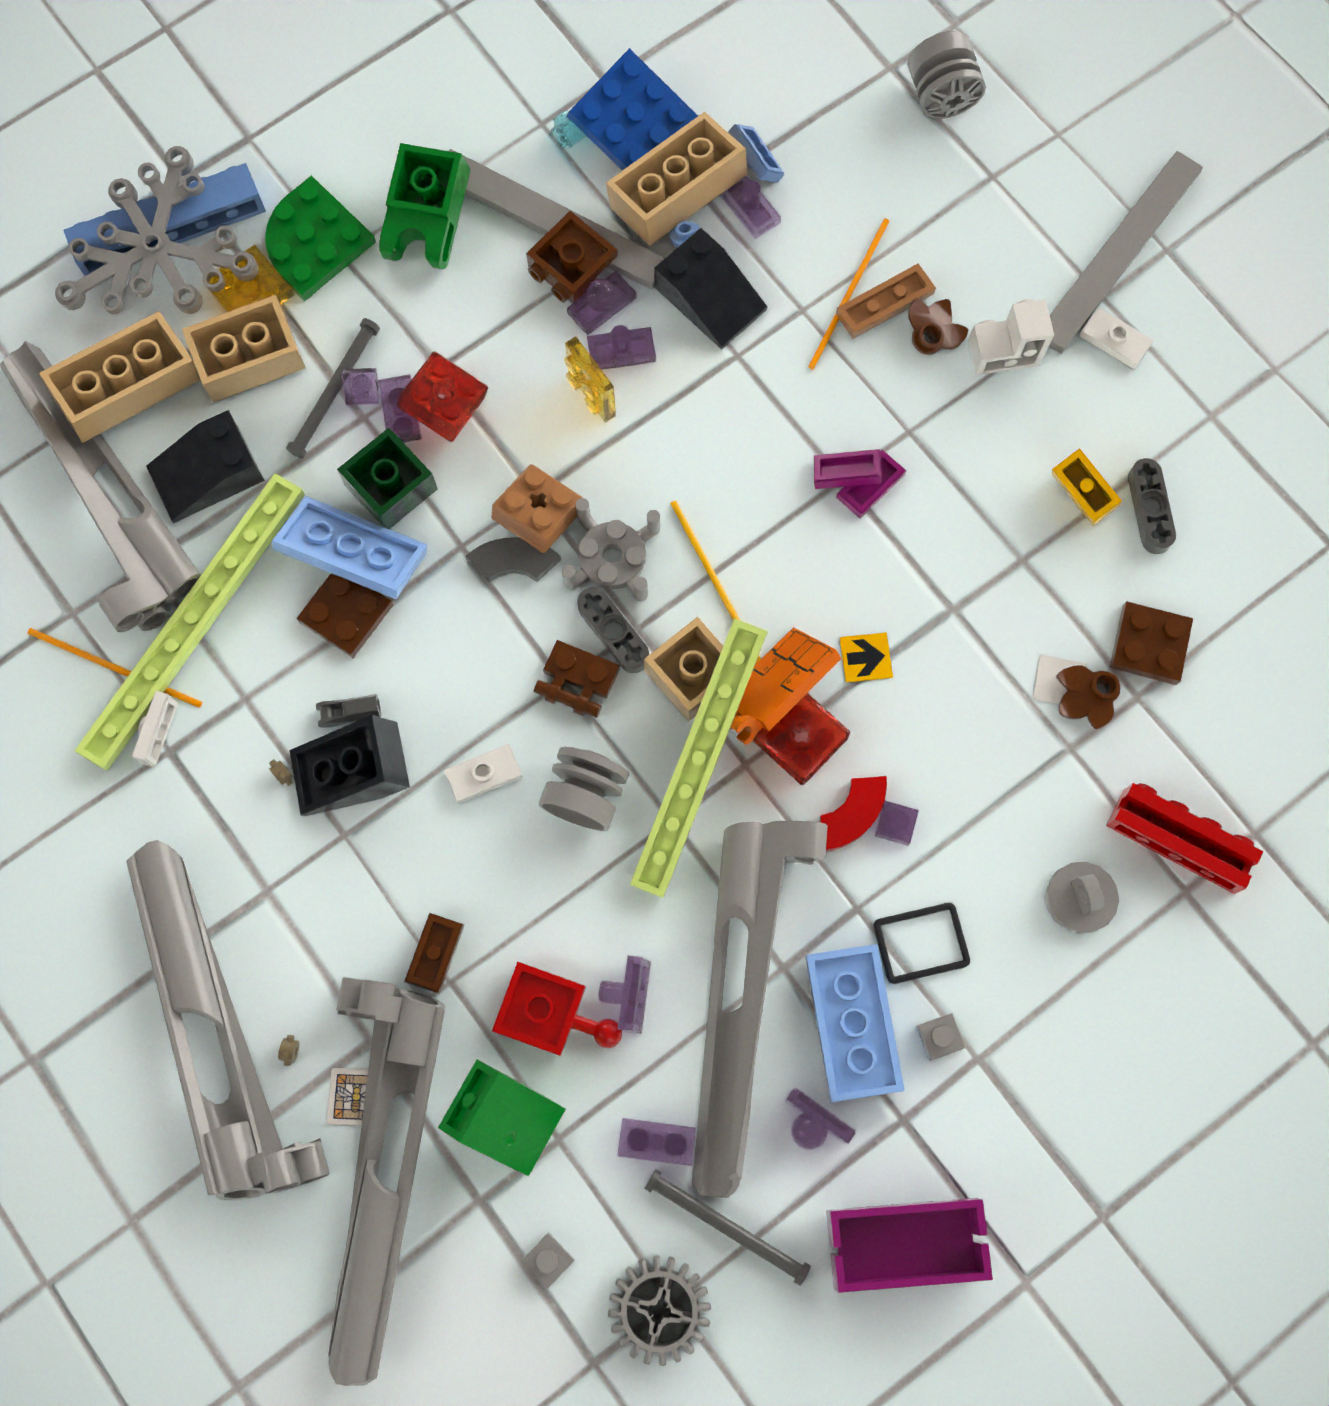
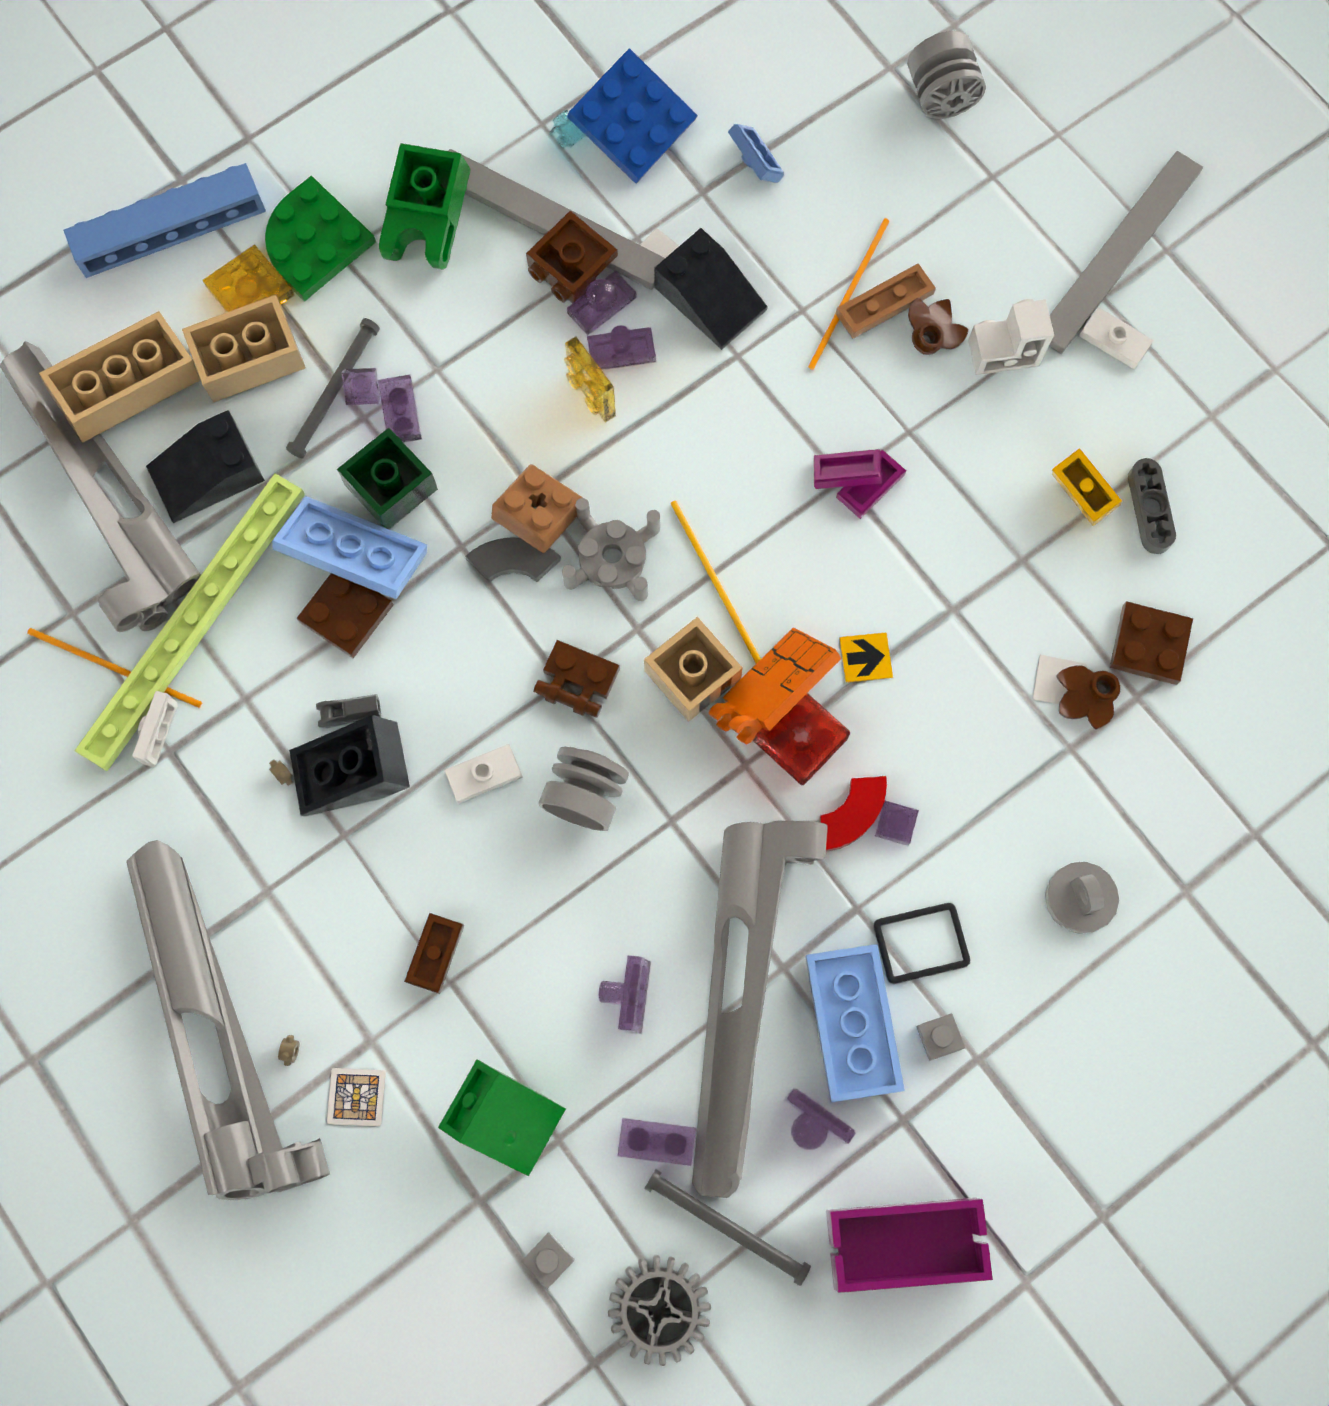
light grey plant [55,146,259,314] -> none
light grey panel [328,977,445,1386] -> none
clear red brick [397,351,488,442] -> none
red plate [492,962,622,1056] -> none
dark grey beam [577,587,649,673] -> none
tan brick [606,112,748,246] -> none
yellowish green plate [630,618,768,898] -> none
light blue plate [670,221,700,248] -> none
clear purple tile [720,175,781,239] -> none
red brick [1106,783,1264,894] -> none

